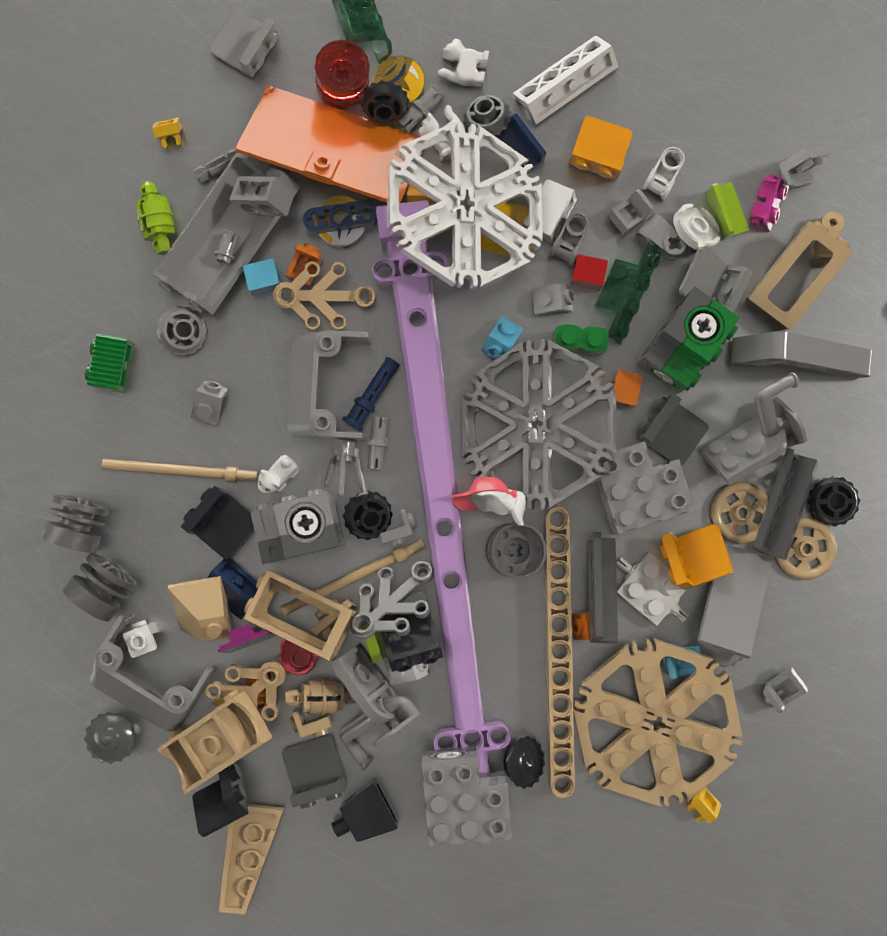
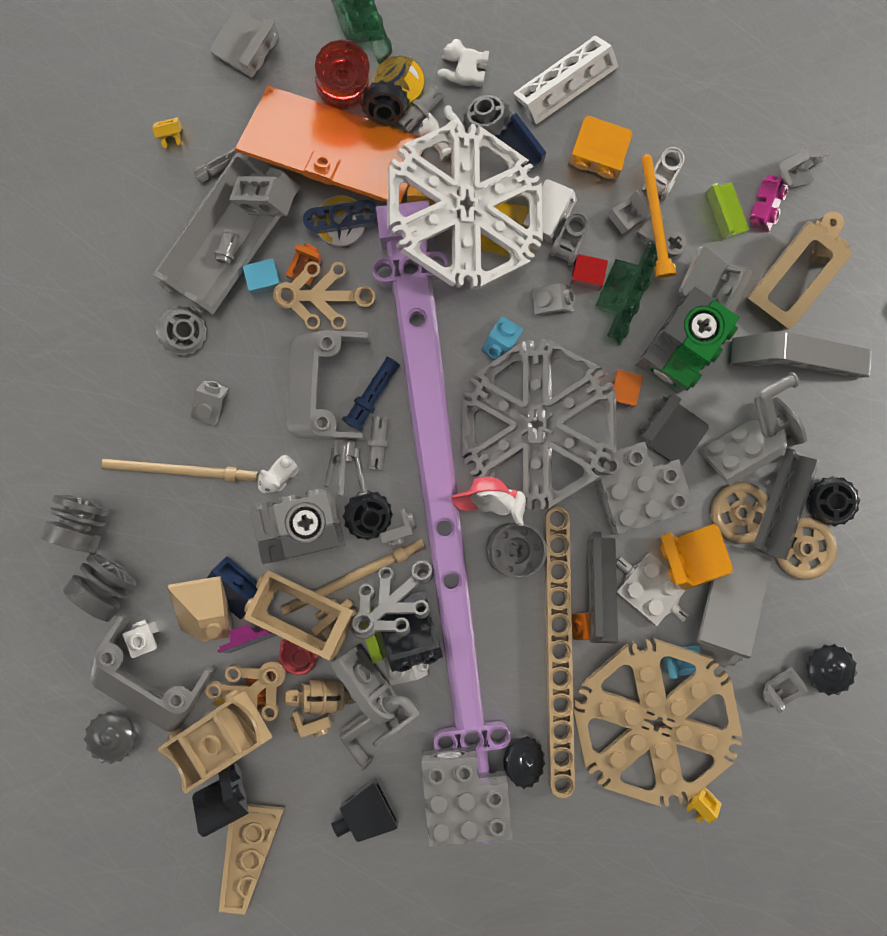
green brick [85,334,133,393] -> none
lime piece [135,181,175,255] -> none
black bracket [180,486,254,559] -> none
dark grey bracket [282,735,347,809] -> none
green brick [553,324,609,357] -> none
white tile [673,204,721,250] -> none
none -> light orange piece [642,154,676,279]
none -> black piece [806,644,858,696]

